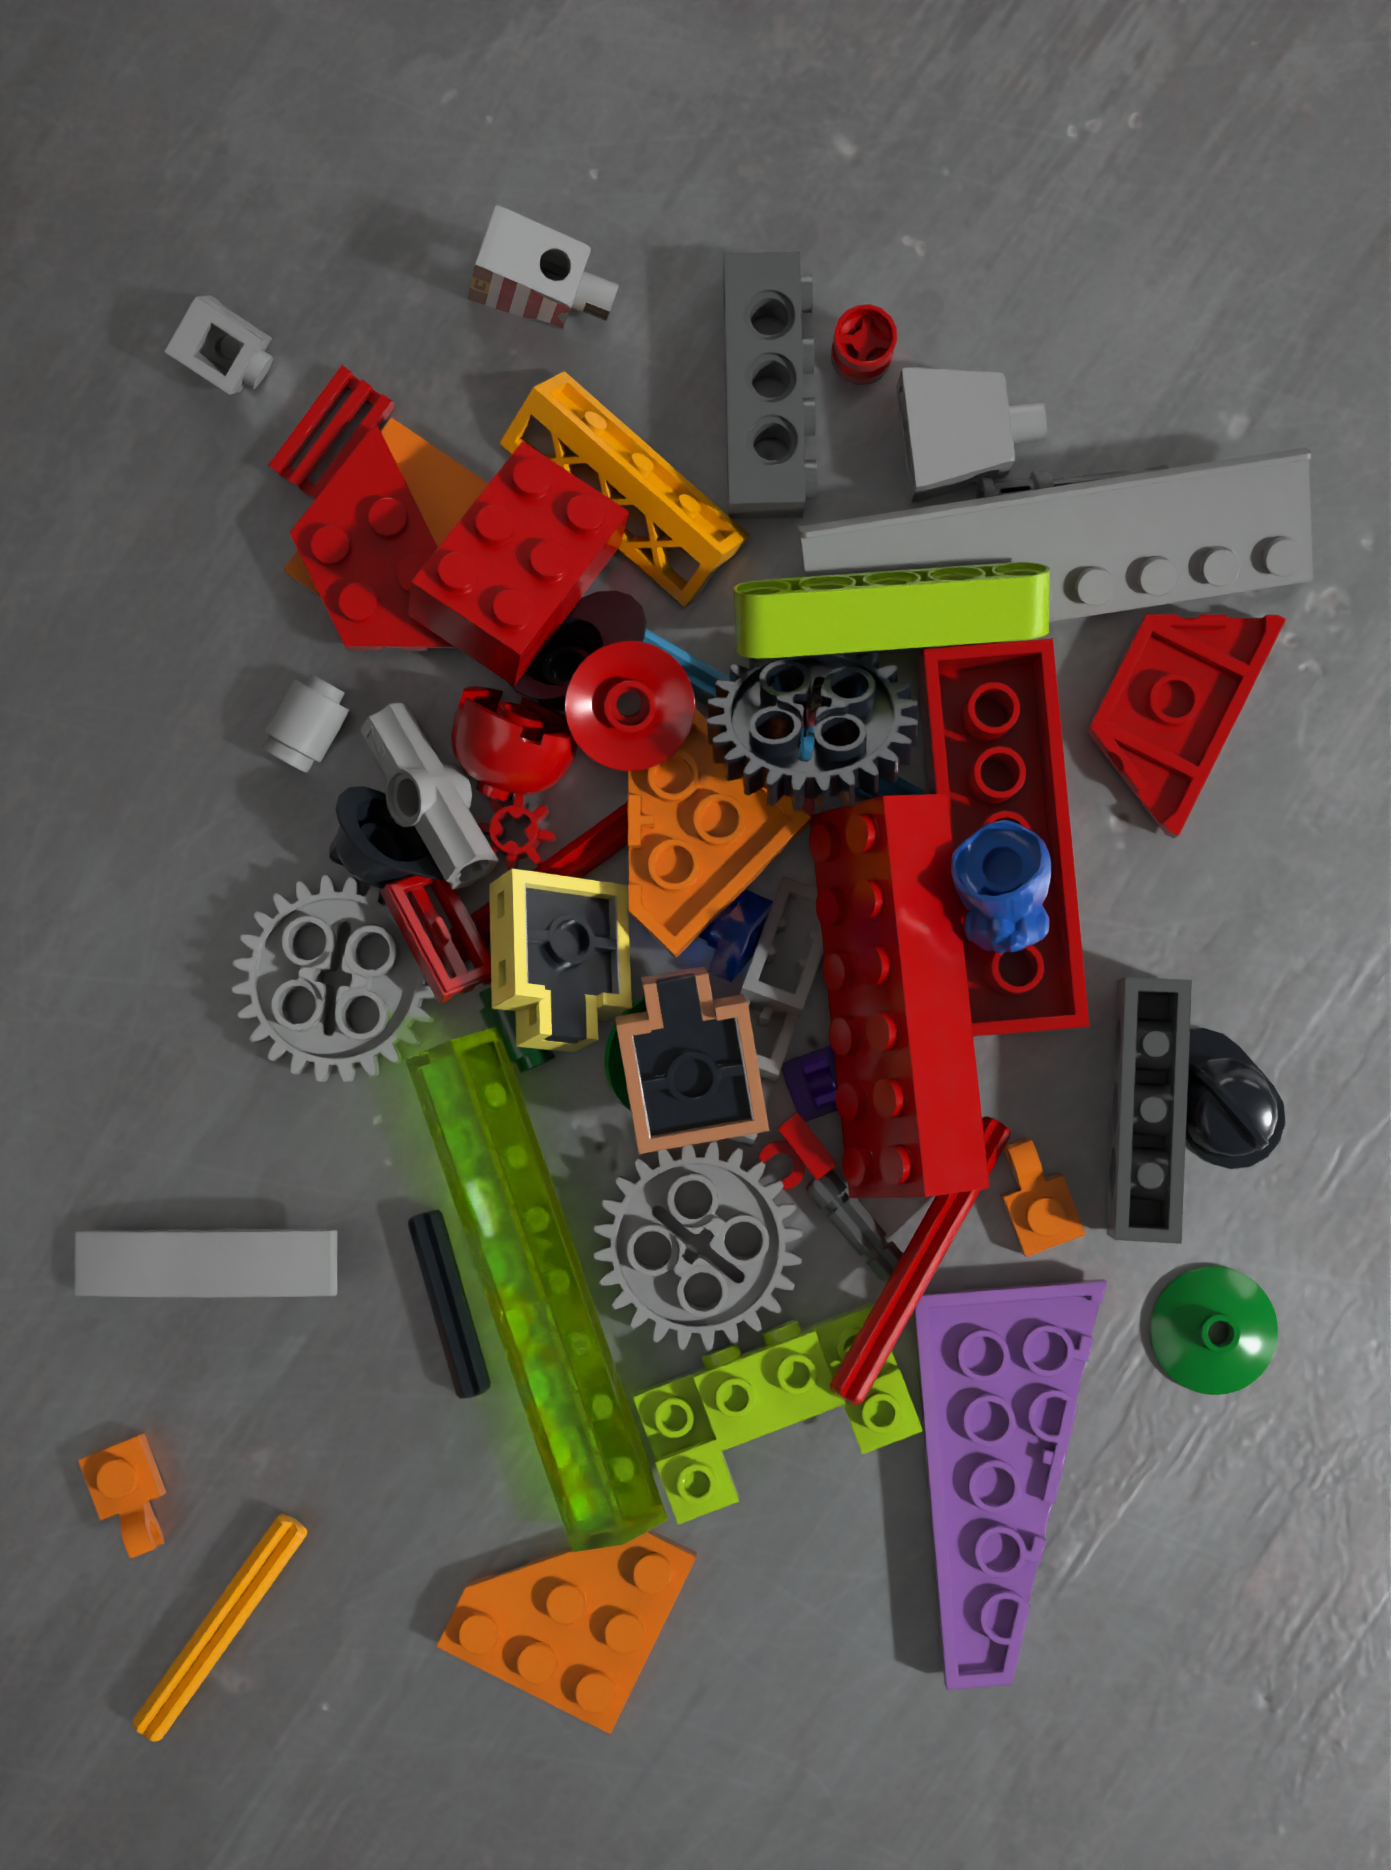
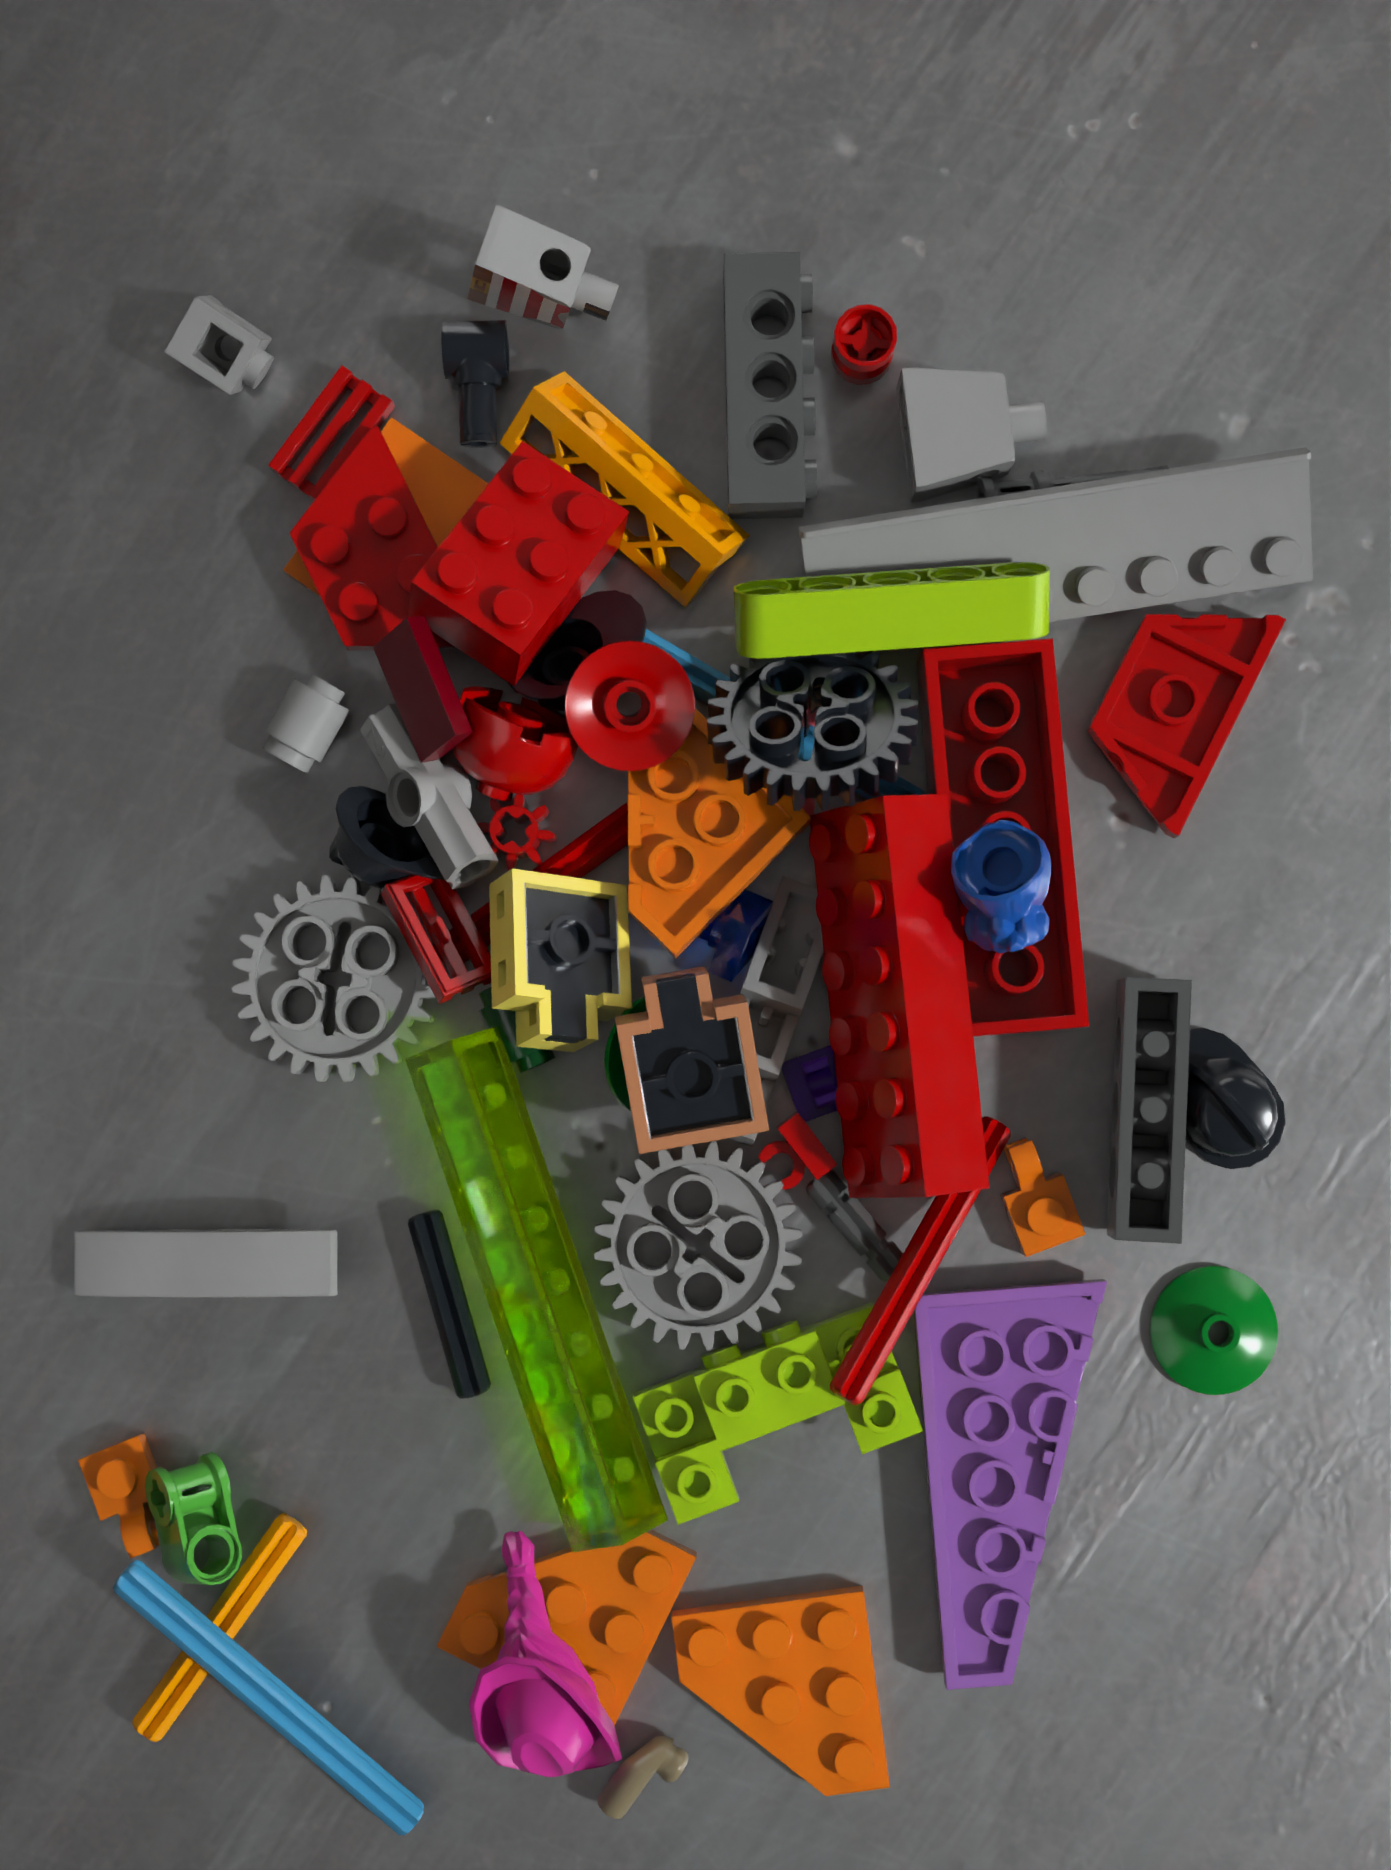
none -> dark azure axle [113,1560,424,1836]
none -> bright green piece [145,1452,242,1585]
none -> dark red tile [373,616,473,763]
none -> black pin [441,320,510,448]
none -> dark pink hat [469,1531,622,1777]
none -> dark tan arm [597,1736,689,1819]
none -> orange plate [671,1585,890,1796]

